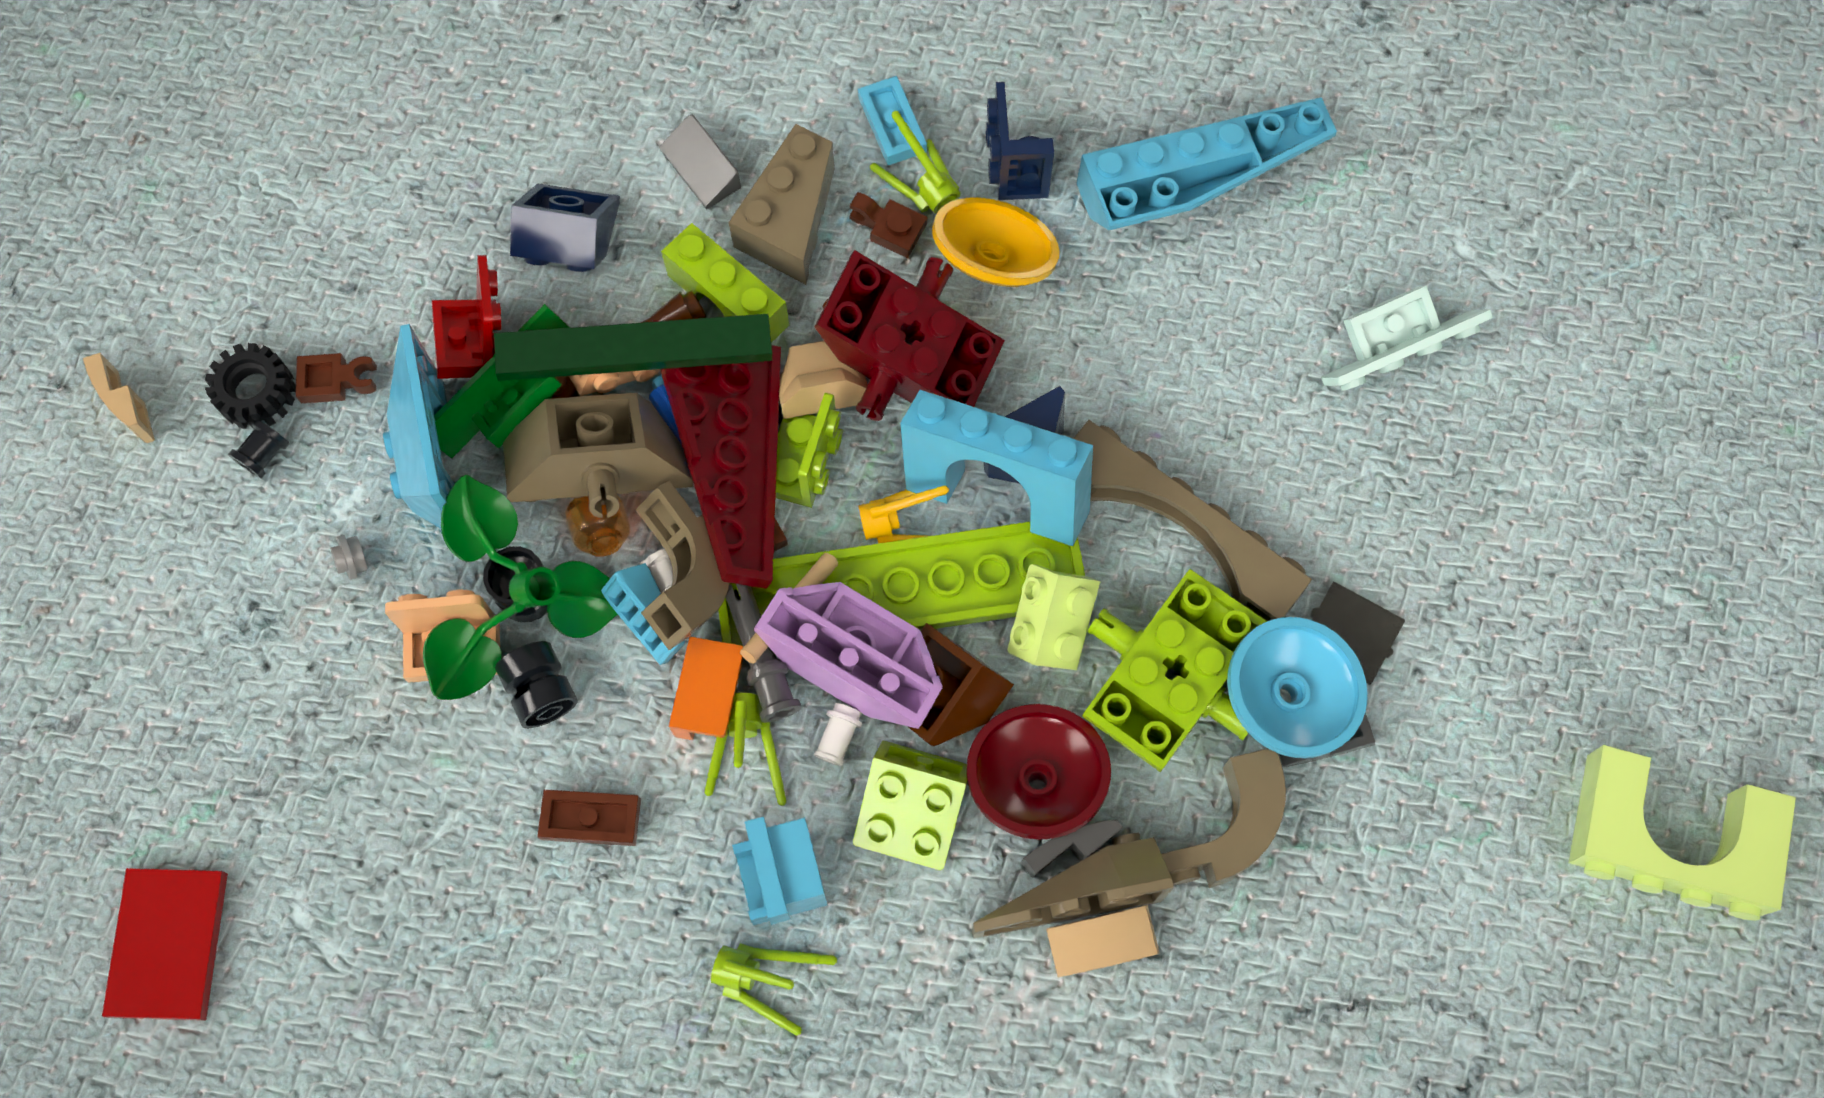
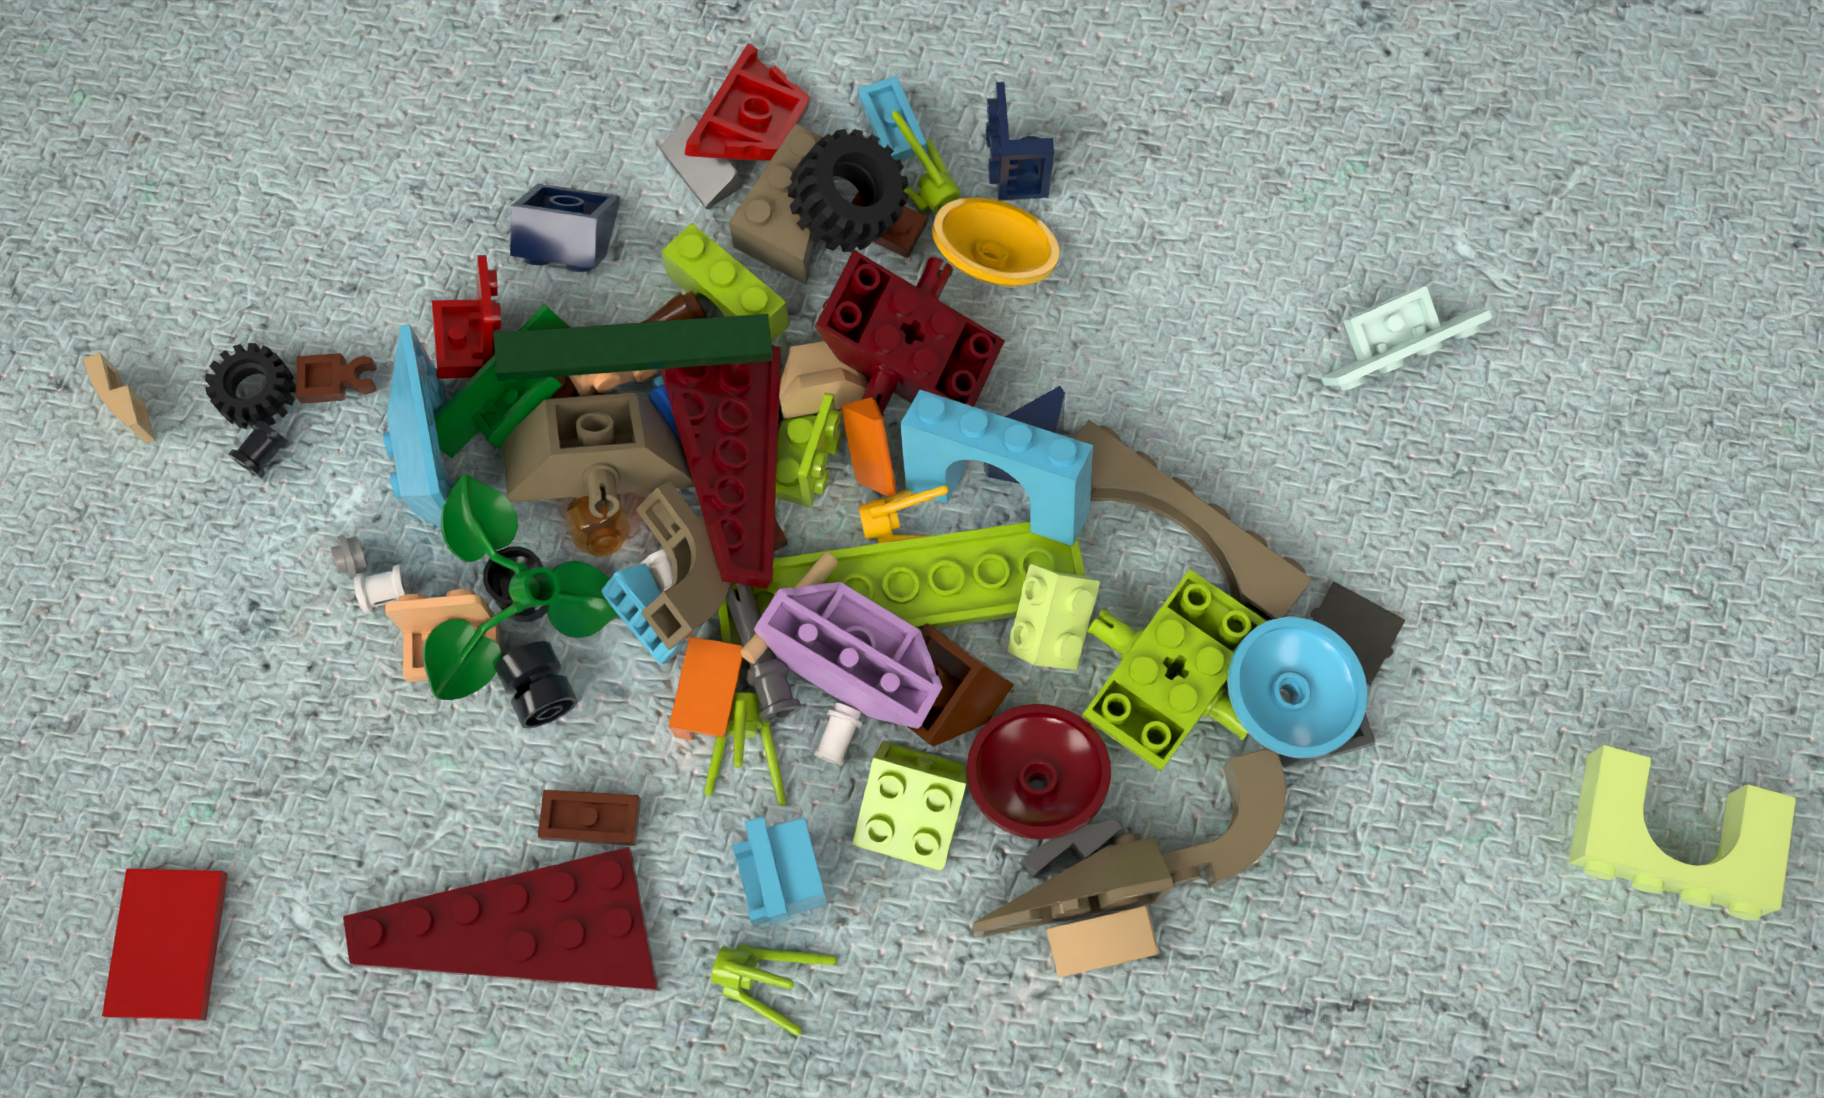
medium azure wedge [1076,97,1337,231] -> none
none -> dark red wing [343,847,659,992]
none -> white bush [354,564,412,614]
none -> red wing [685,43,810,161]
none -> black tyre [788,129,909,252]
none -> orange slope [841,397,897,497]

